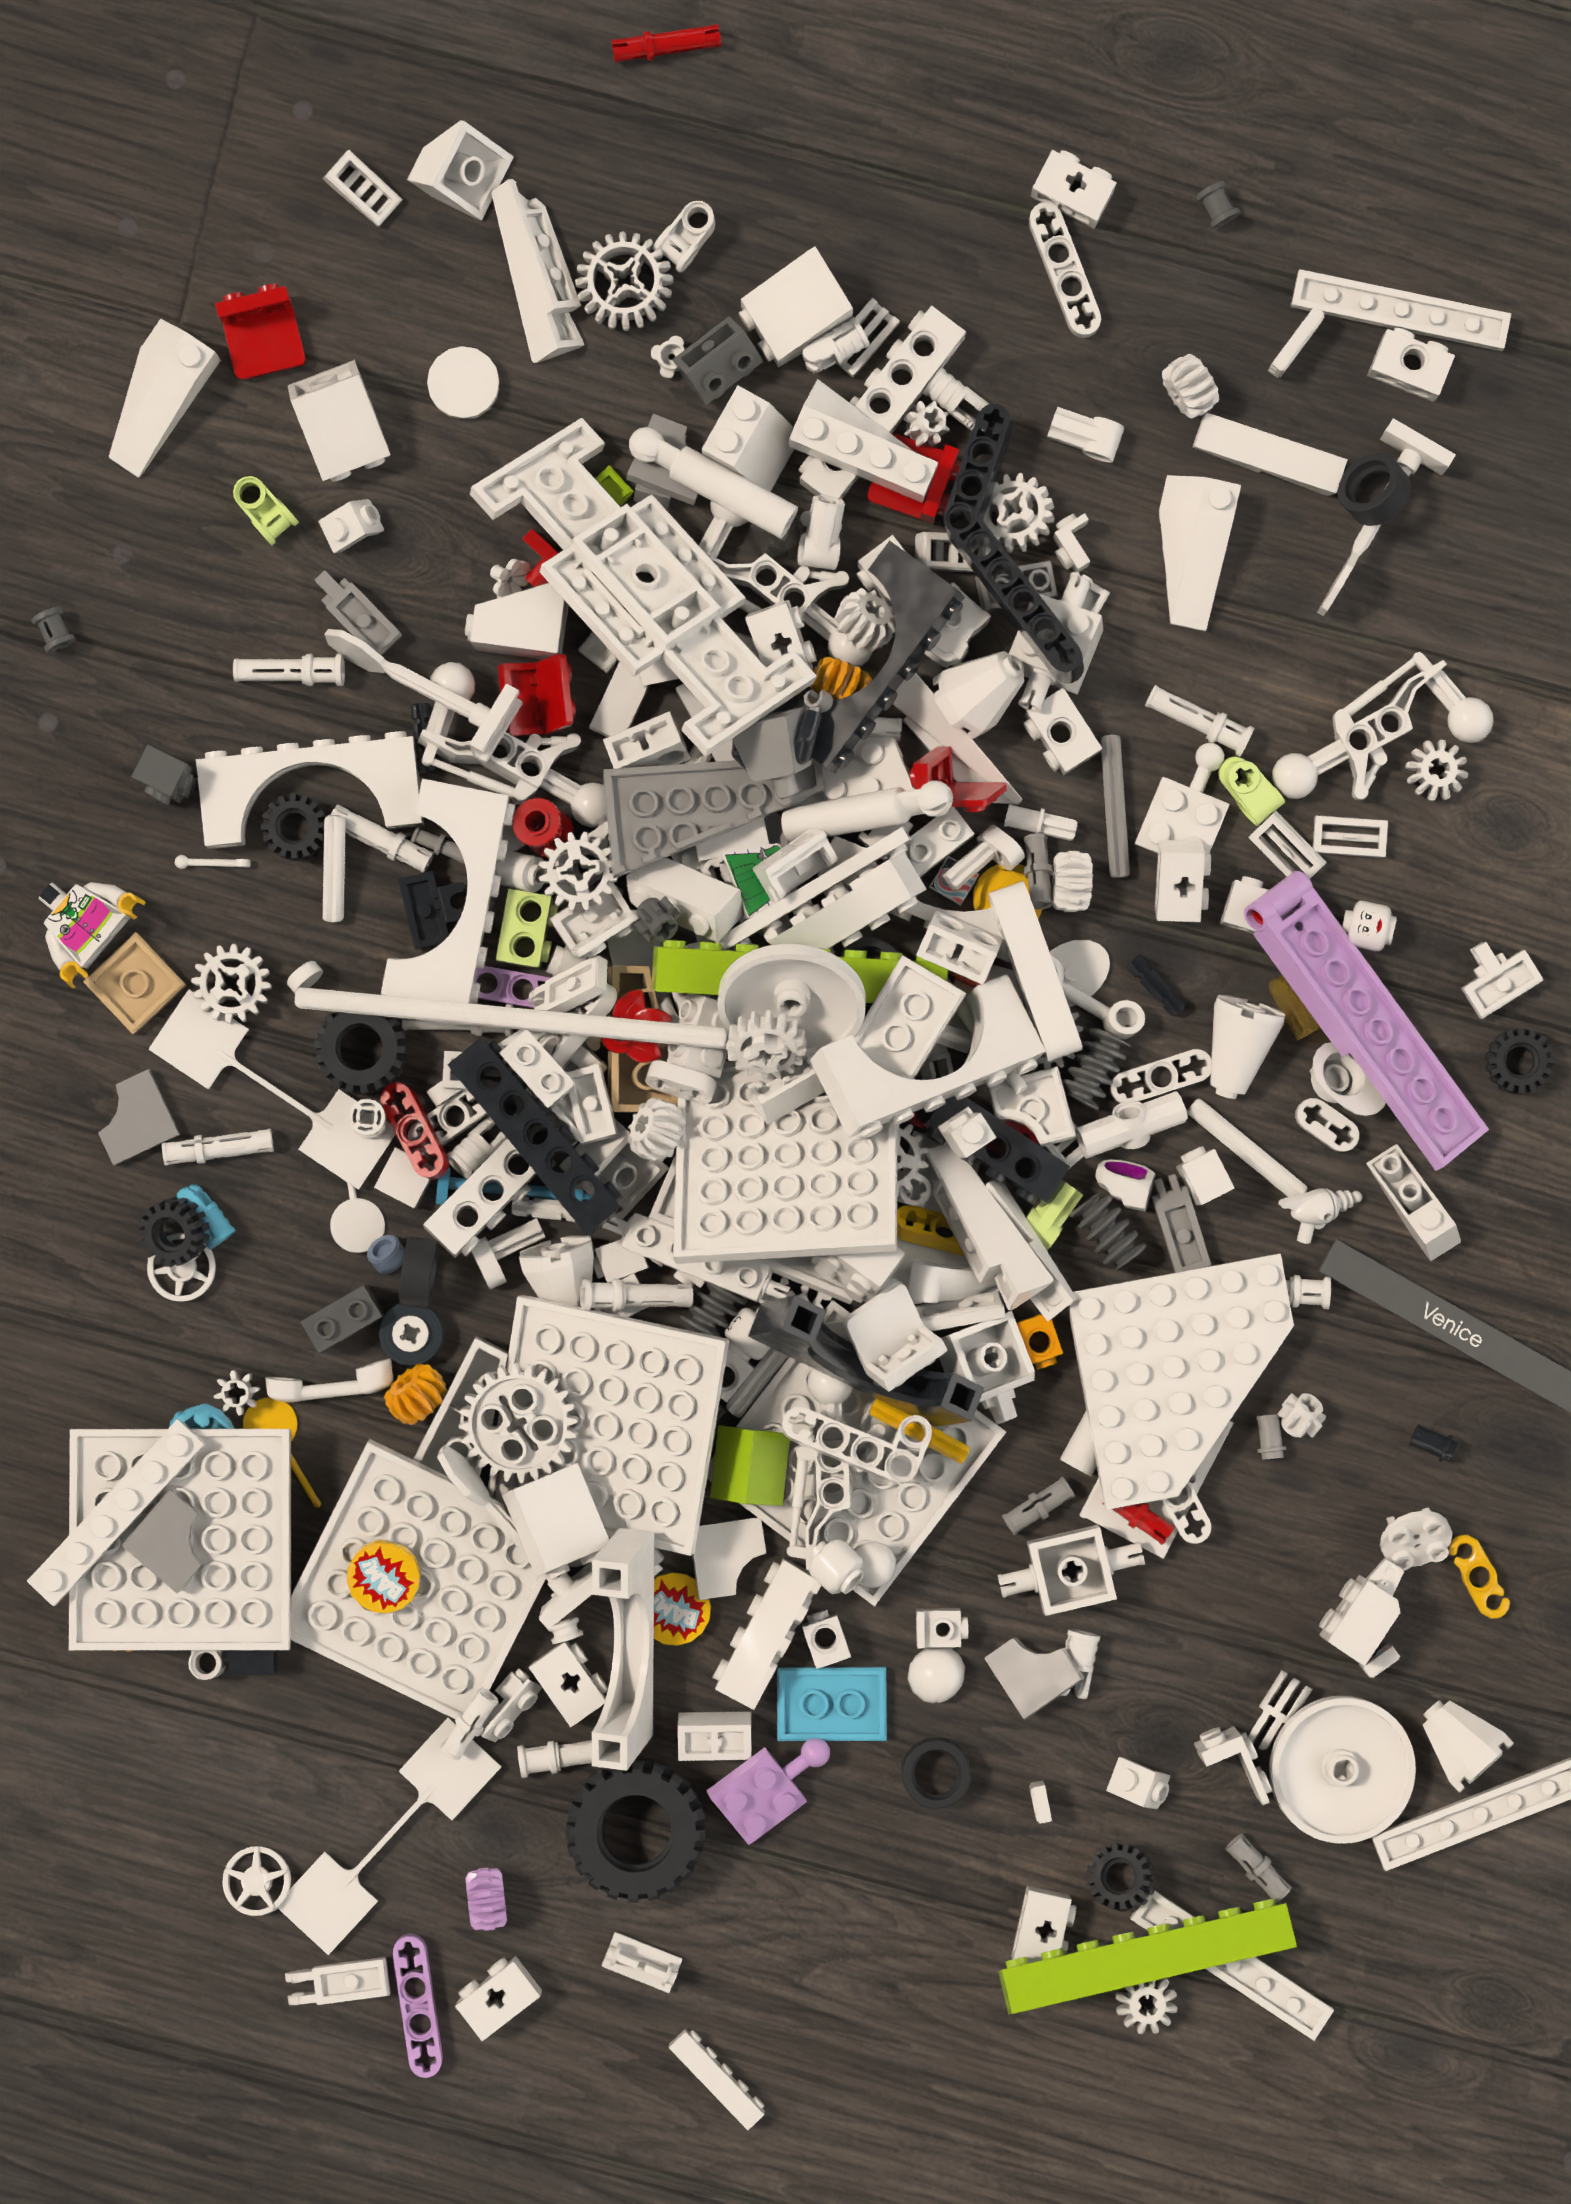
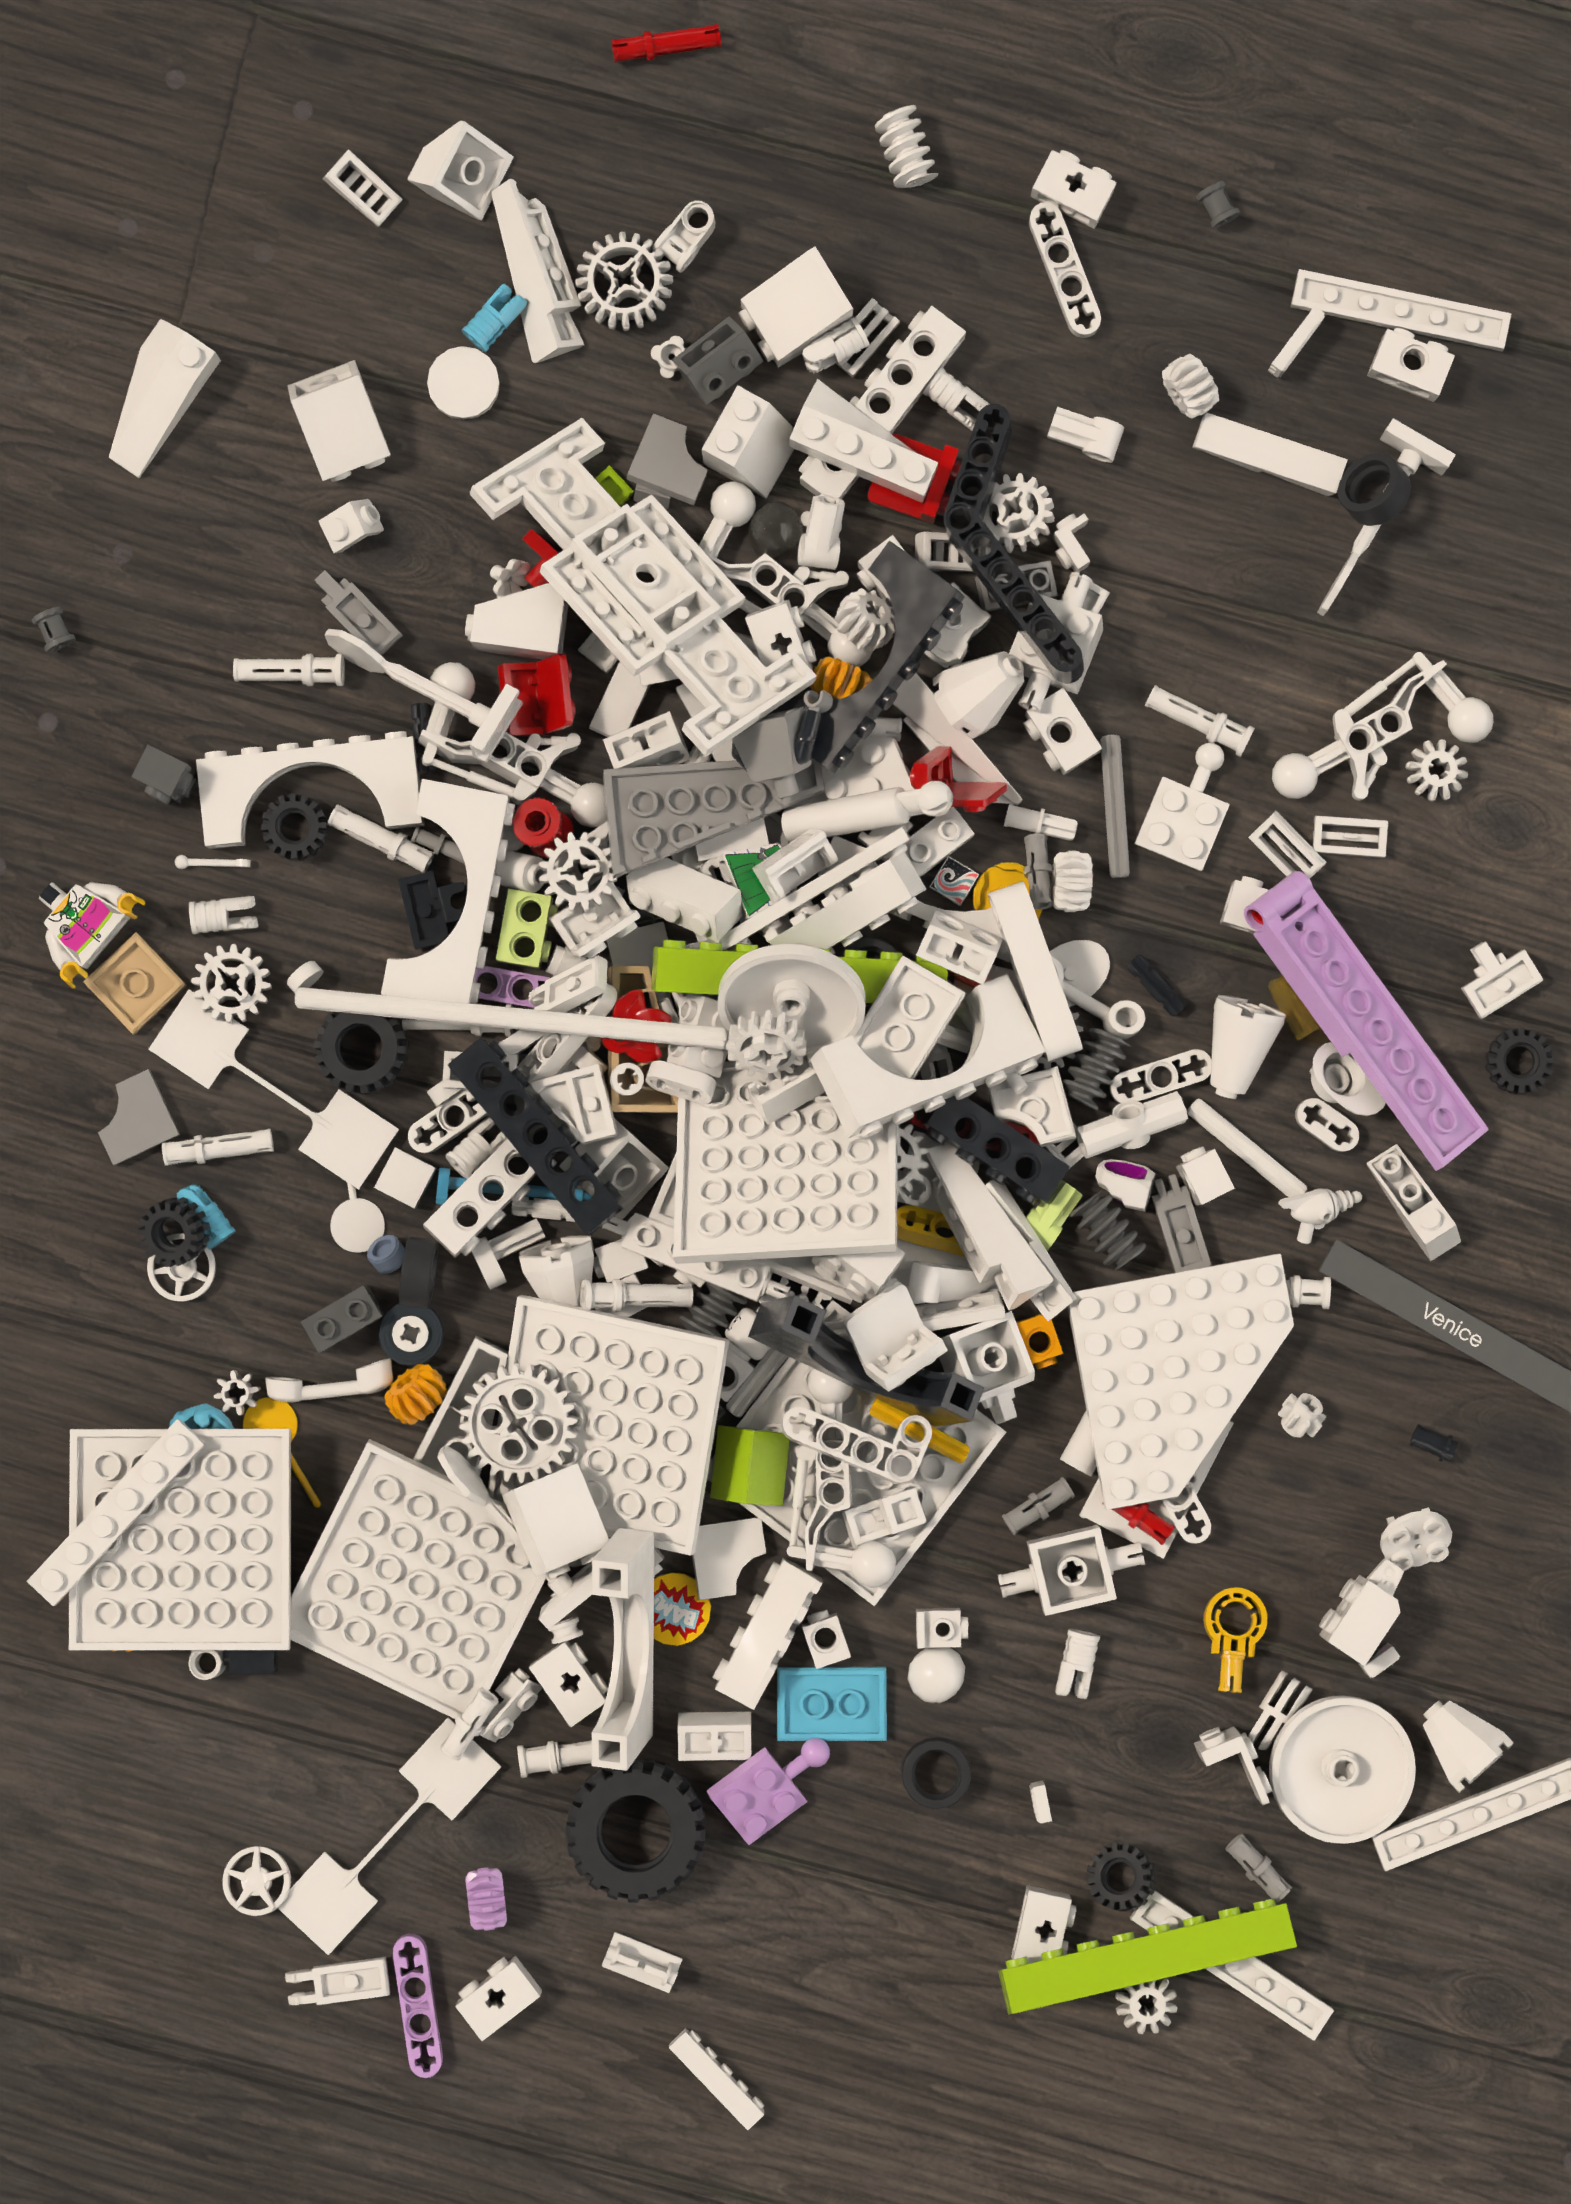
light grey tile [122,1489,203,1593] -> none
red bracket [215,284,306,380] -> none
yellowish green piece [233,476,299,546] -> none
white axle [323,815,346,922] -> none
tile [347,1539,421,1613] -> none
white wheel [349,1099,387,1139] -> none
red beam [381,1082,449,1180] -> none
white hinge [499,1029,575,1108] -> none
white gear [627,1098,686,1162] -> none
white piece [629,427,798,539] -> none
dark grey gear [633,896,681,943] -> none
white head [809,1539,864,1594] -> none
white gear [903,401,950,447] -> none
white brick [938,1107,996,1158] -> none
white piece [942,824,1025,891] -> none
tile [984,1637,1085,1719] -> none
white bracket [1106,1757,1170,1809] -> none
white brick [1155,840,1211,922] -> none
white wedge [1159,475,1241,632] -> none
yellowish green piece [1218,756,1285,826] -> none
light grey pin [1256,1414,1287,1460] -> none
white head [1342,901,1397,951] -> none
yellow piece [1449,1534,1510,1619] -> none
none -> white hinge [189,896,258,934]
none -> medium azure hinge [461,284,527,352]
none -> white bush [610,1063,644,1096]
none -> white slope [841,1488,927,1546]
none -> white piece [875,105,938,188]
none -> yellow pin [1203,1587,1267,1693]

